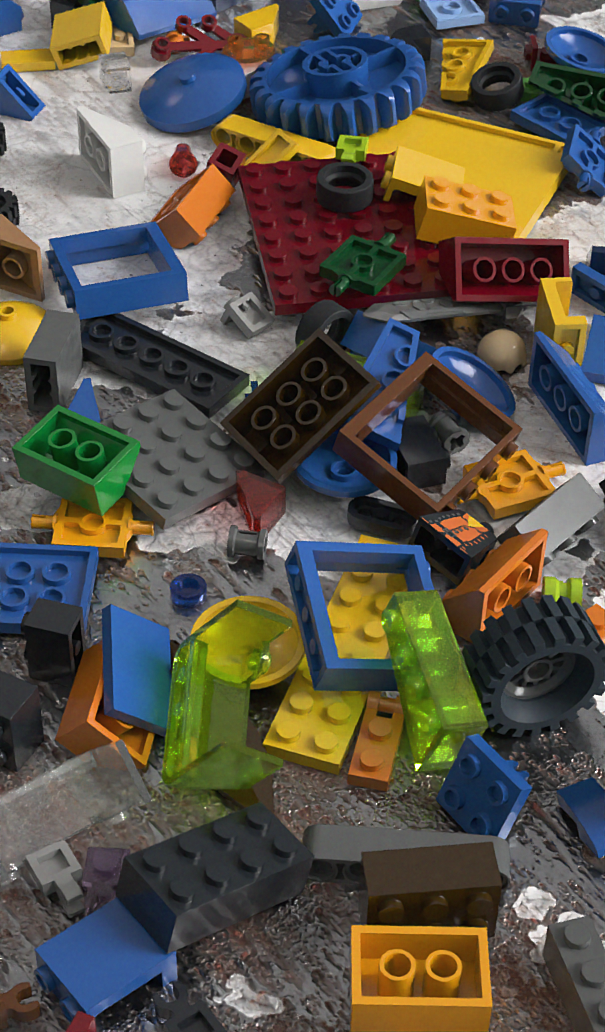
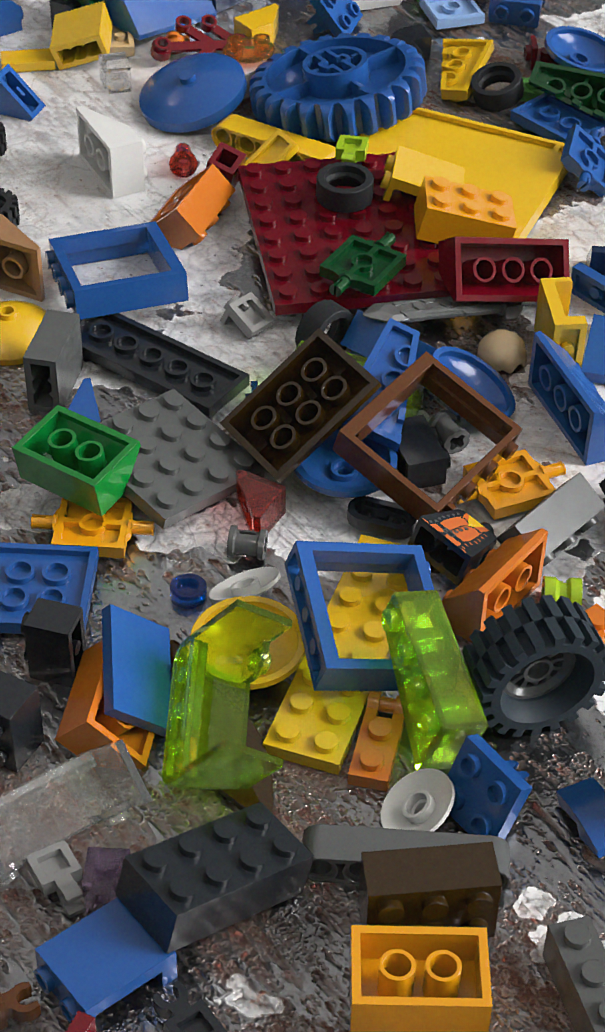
none -> white dish [209,567,281,604]
none -> white dish [380,768,455,832]

